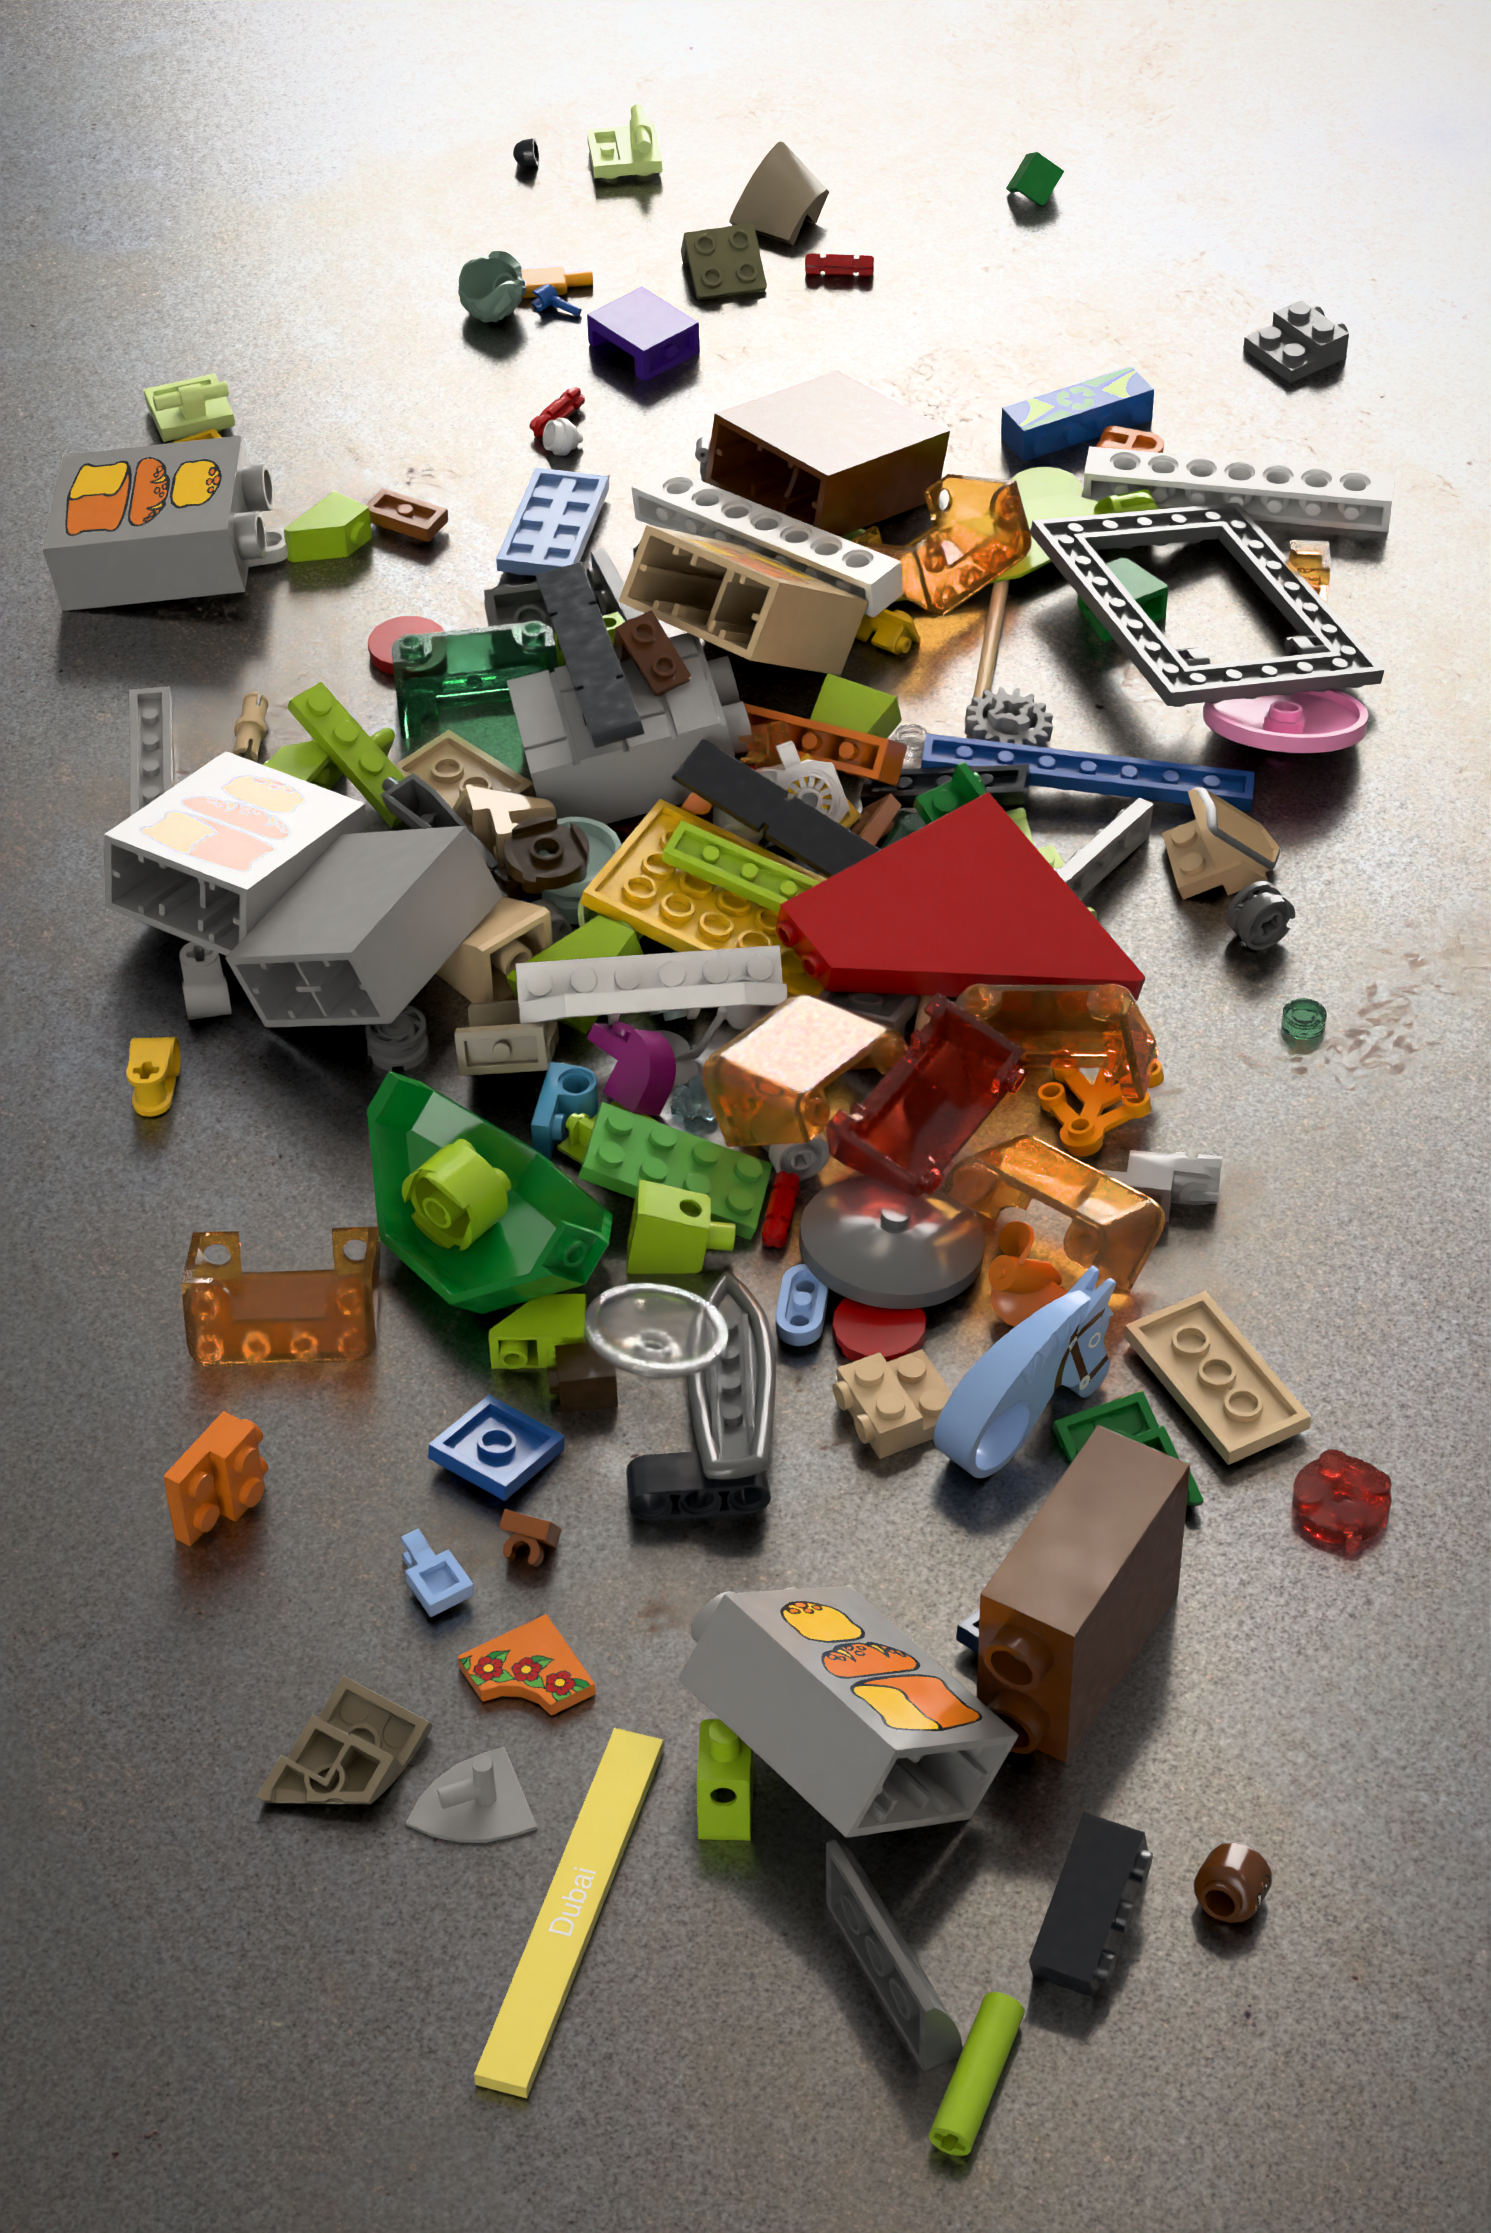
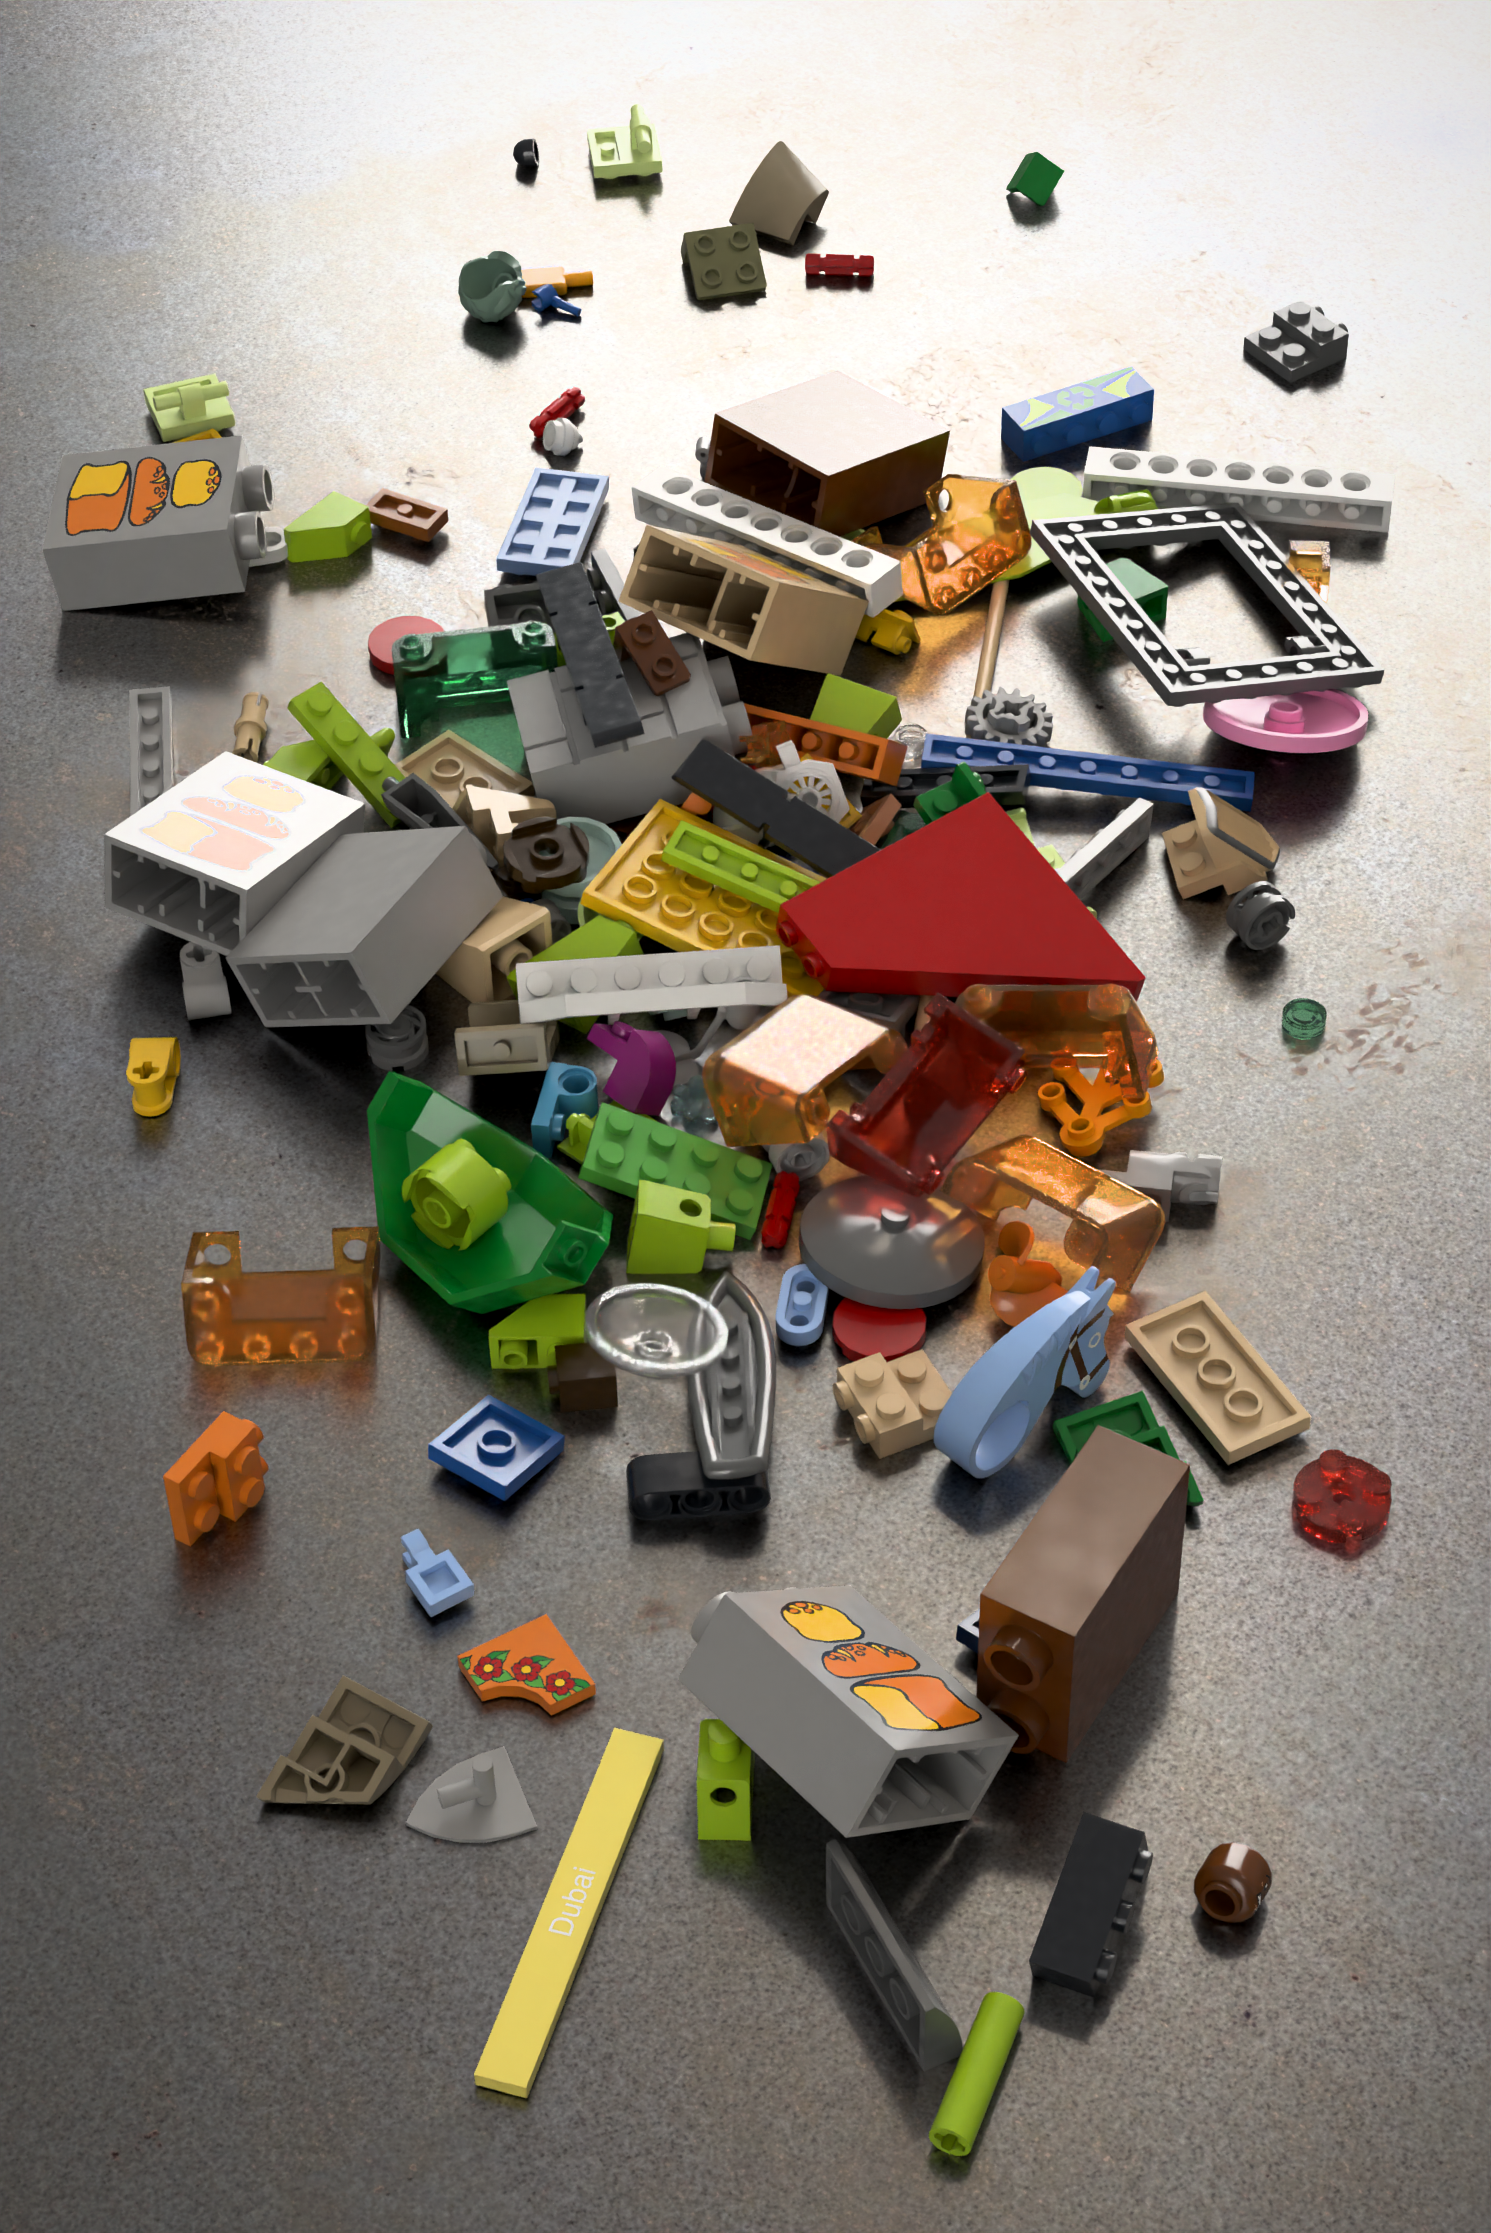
dark orange tile [499,1509,562,1567] -> none
panel [587,286,700,381] -> none
orange plate [1096,426,1164,453] -> none

